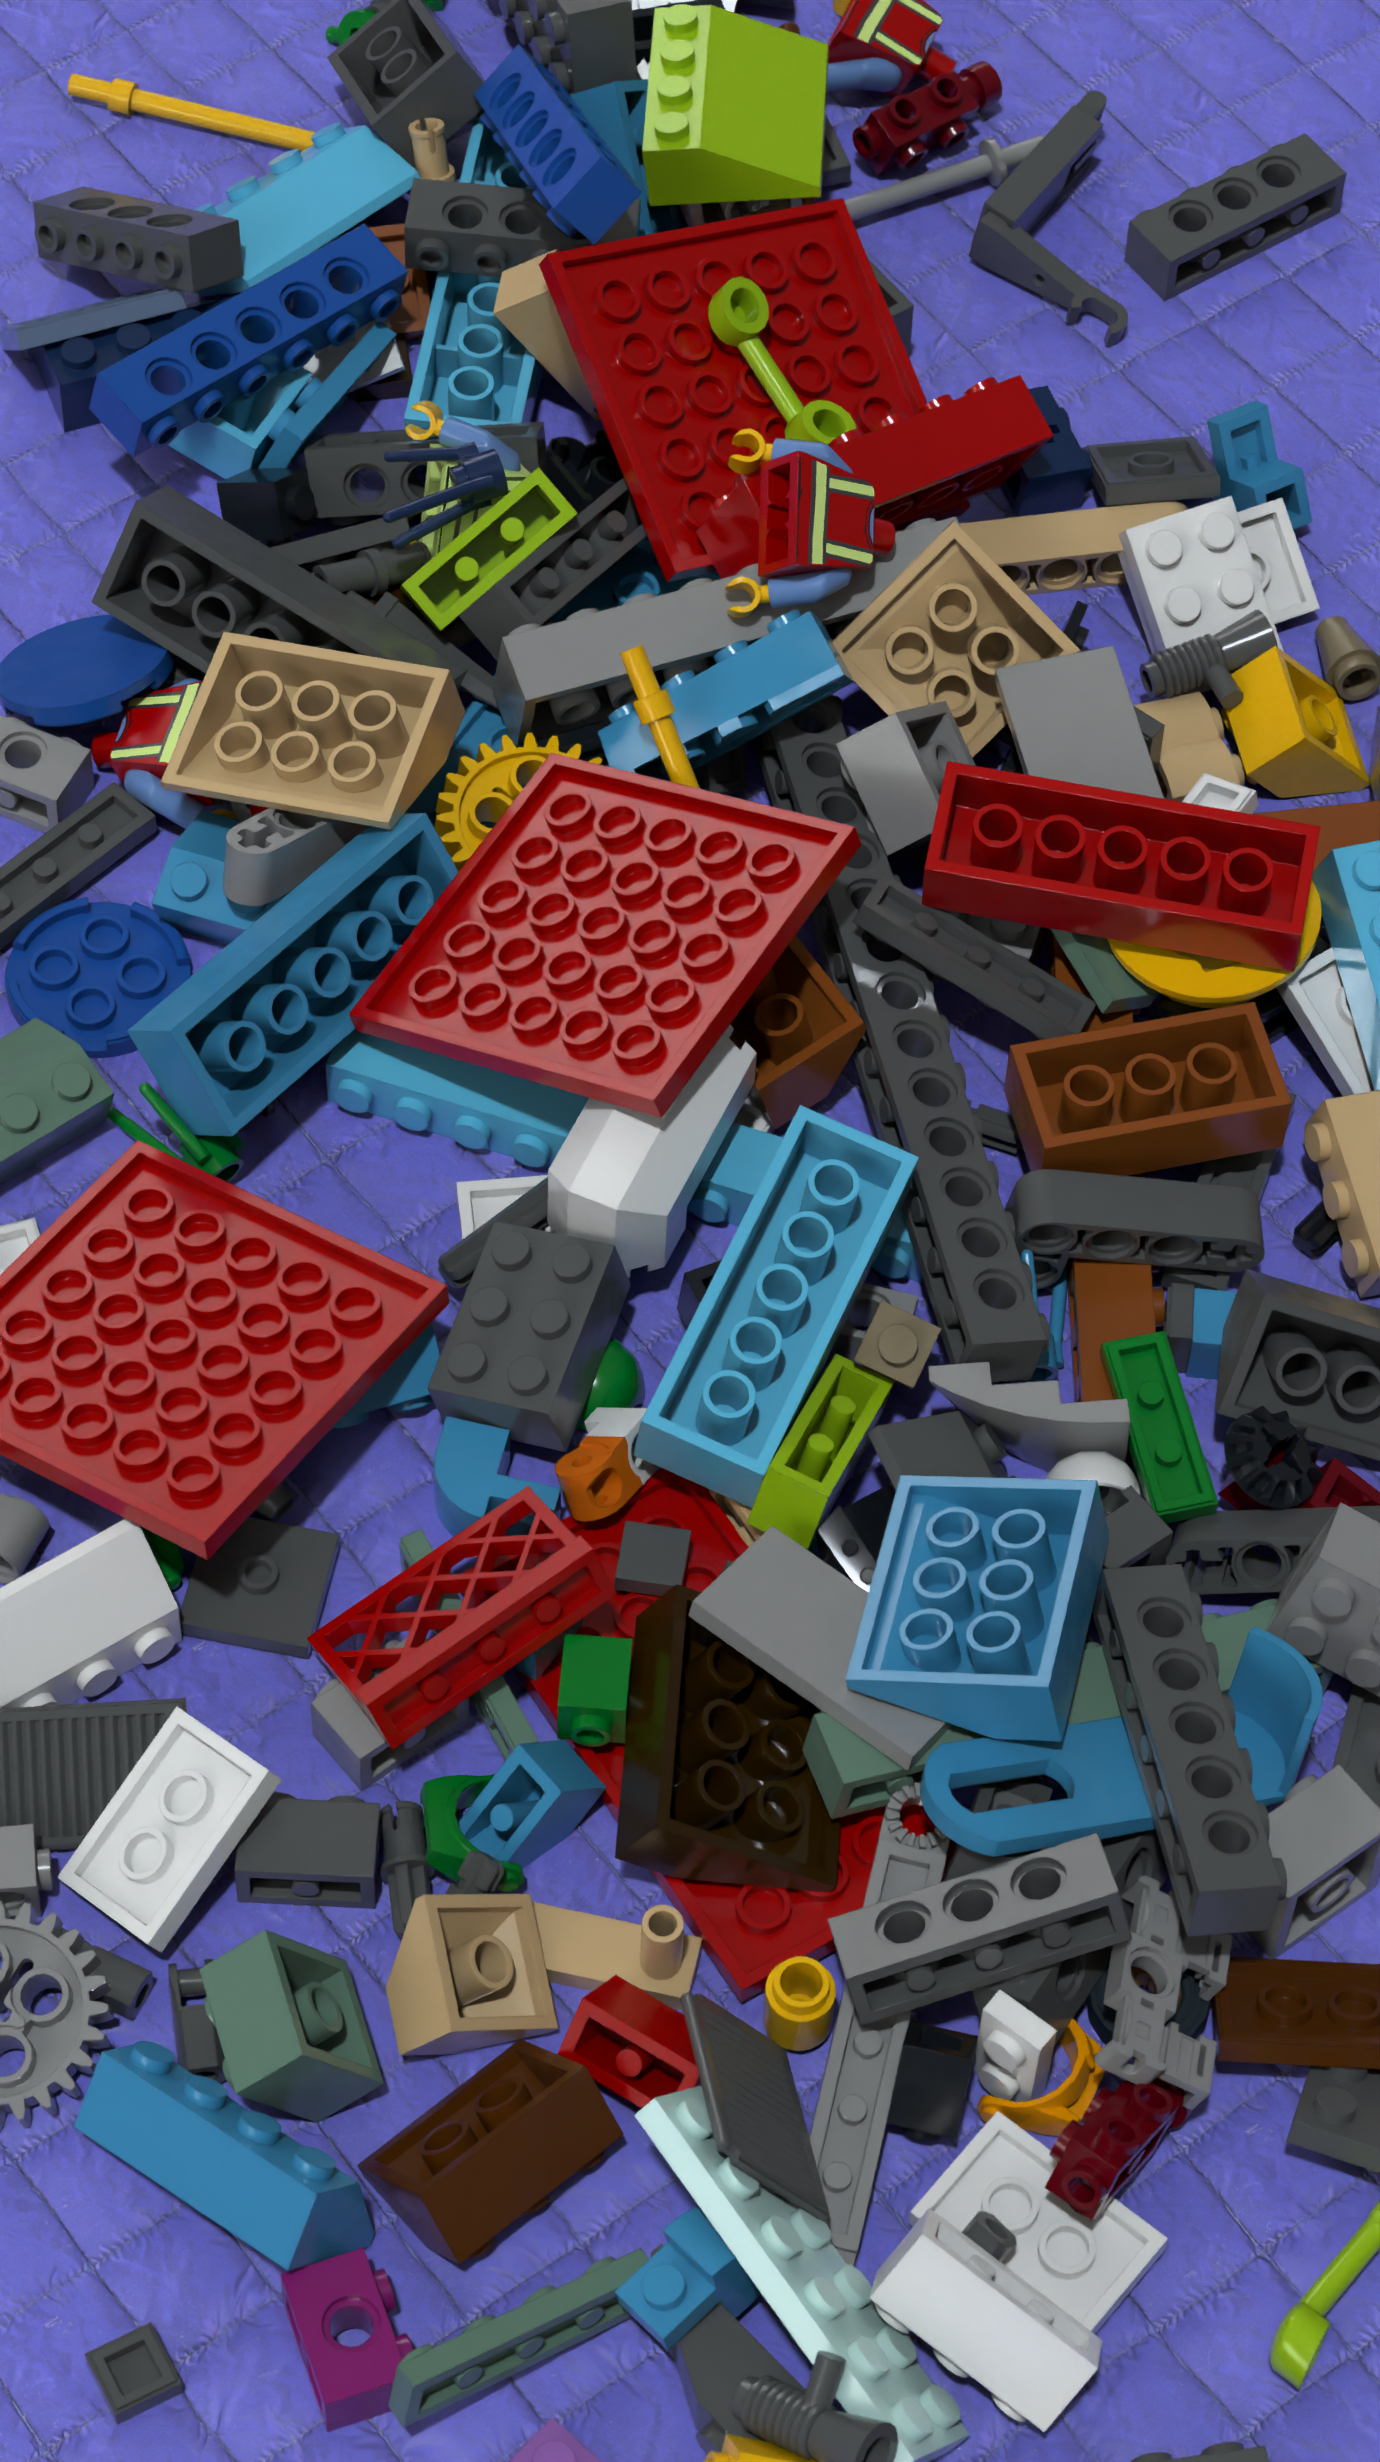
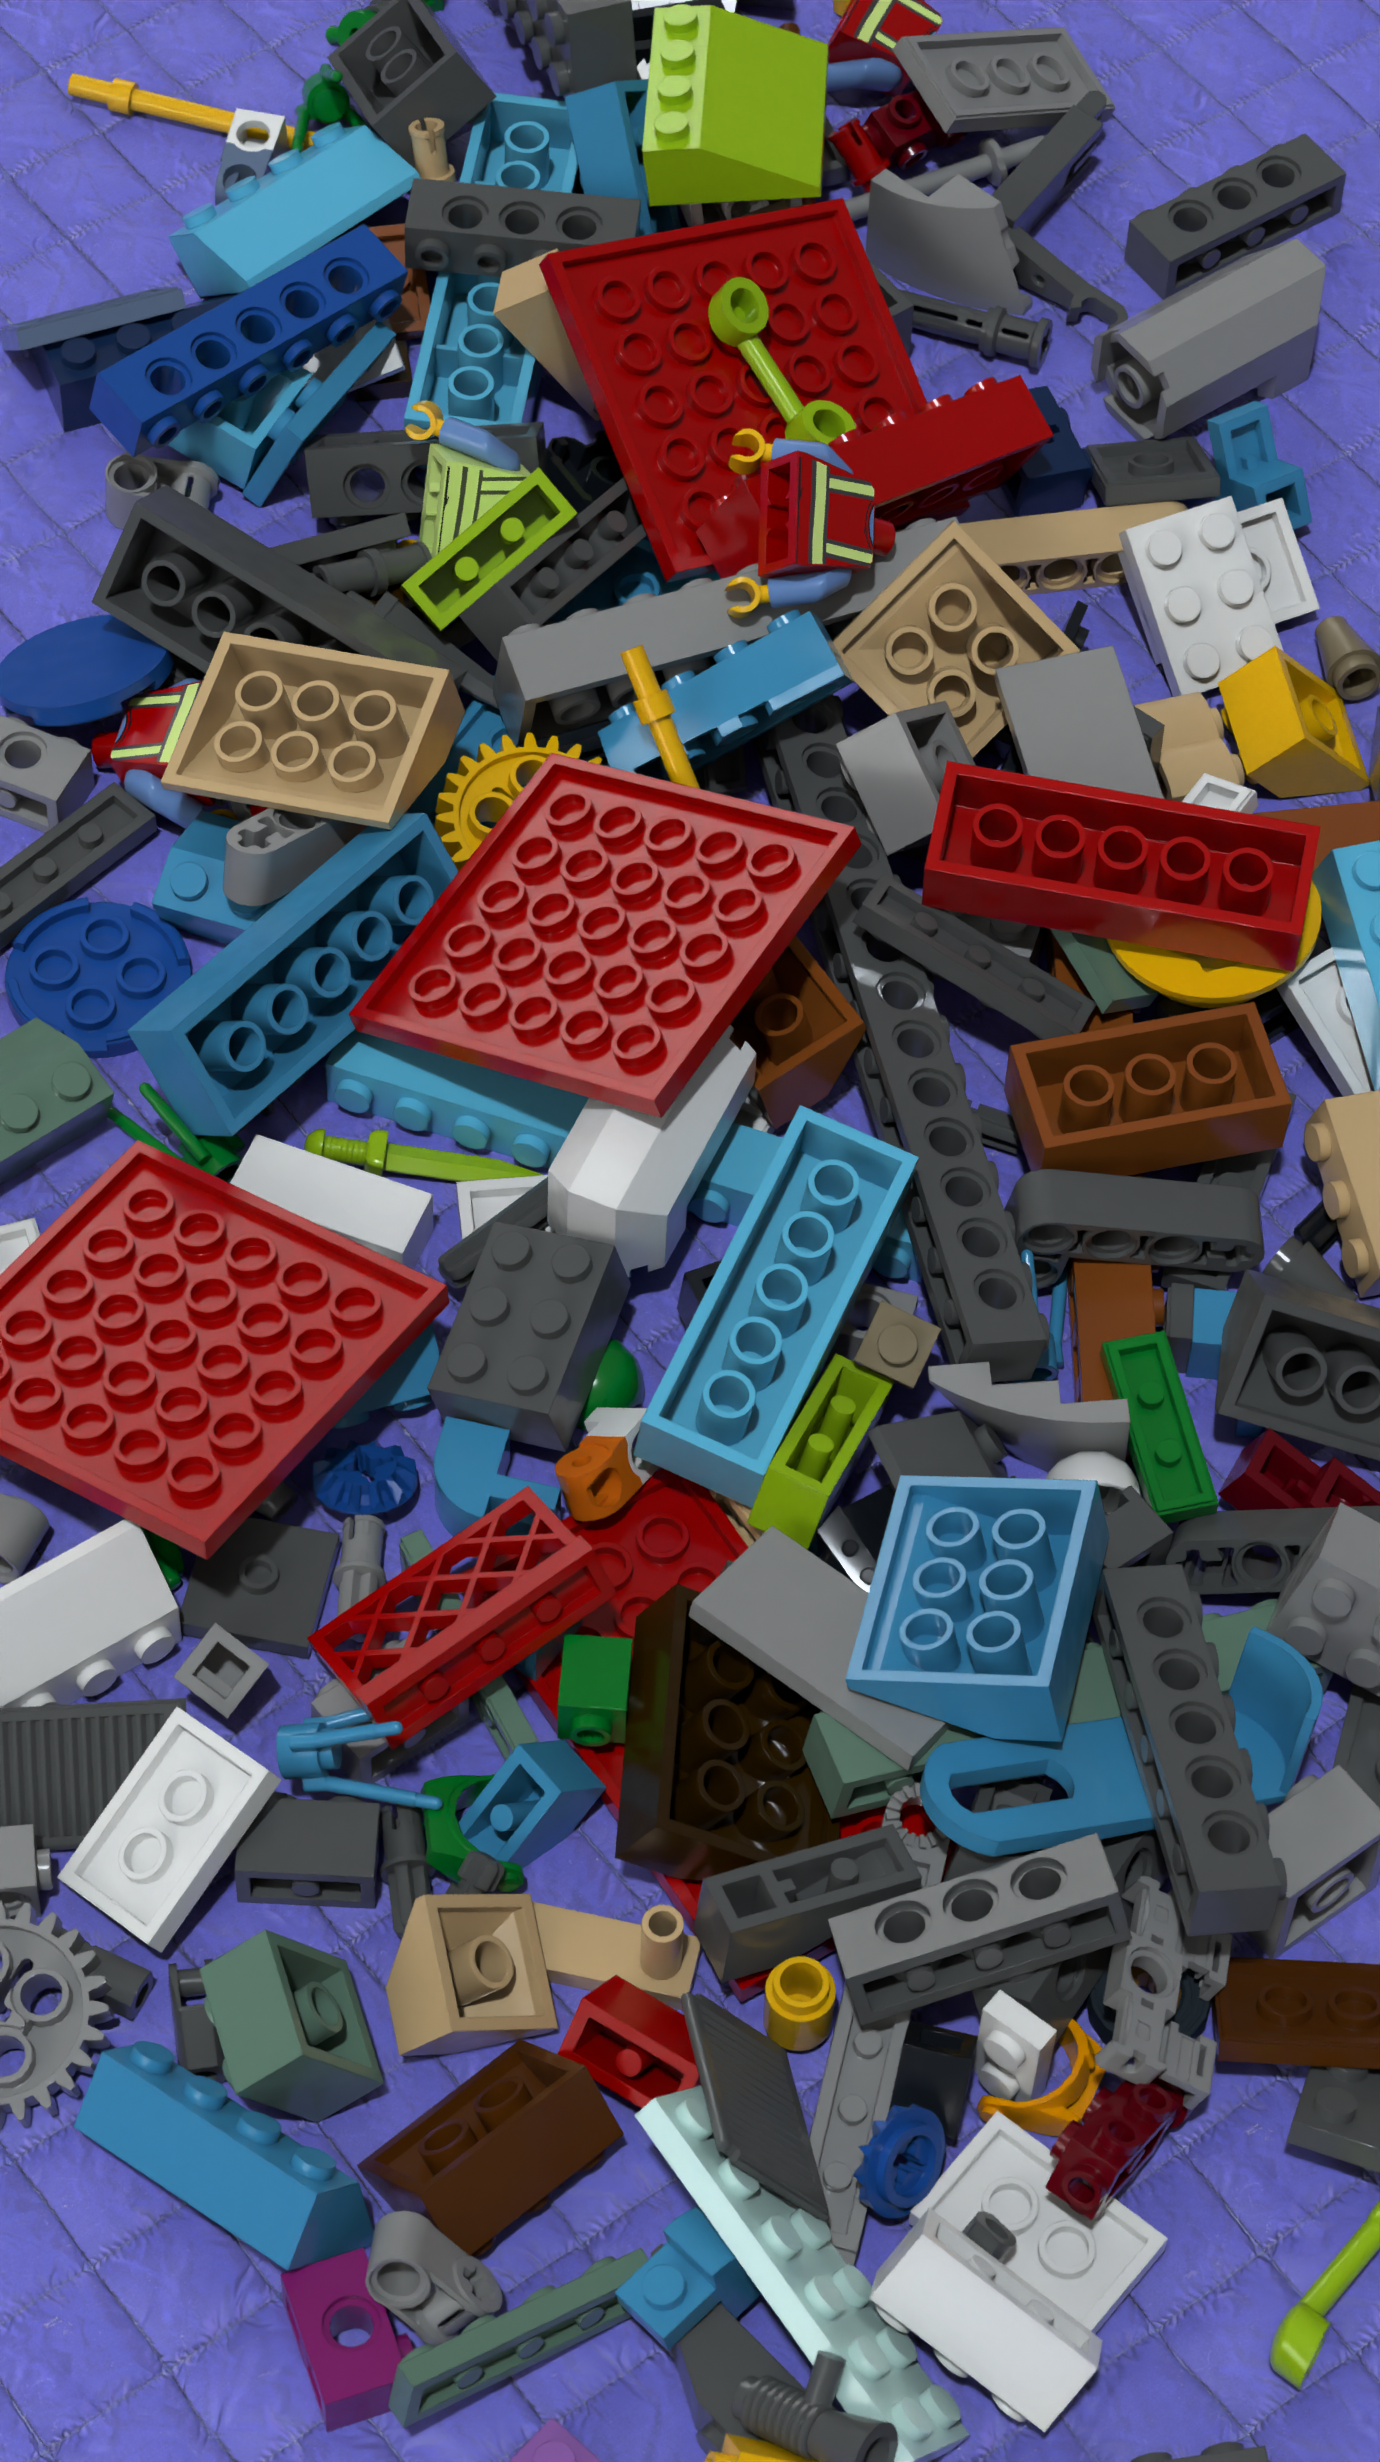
dark grey brick [33,186,243,293] -> none
dark grey tile [85,2322,183,2425] -> none
black brick [216,468,316,548] -> none
dark blue plant [383,442,508,548] -> none
blue brick [473,44,642,245] -> none
dark grey tile [615,1521,691,1596] -> none
dark grey piece [1140,610,1278,709] -> none
black gear [1224,1406,1324,1509] -> none
none -> light grey piece [105,453,220,529]
none -> light grey brick [173,1623,269,1719]
none -> leg [215,108,289,206]
none -> white brick [230,1134,434,1269]
none -> dark azure plant [276,1708,443,1810]
none -> green plant [292,63,380,153]
none -> lime sword [304,1128,543,1182]
none -> blue gear [312,1439,418,1515]
none -> light grey axle [333,1514,386,1642]
none -> light grey piece [365,2211,502,2347]
none -> dark grey slope [693,1824,922,1983]
none -> red pin [827,118,891,194]
none -> blue gear [853,2103,946,2218]
none -> light grey slope [865,169,1033,316]
none -> light grey tile [893,27,1116,134]
none -> dark grey pin [899,289,1053,369]
none -> light grey brick [1091,238,1326,441]
none -> dark grey cone [1262,1236,1359,1302]

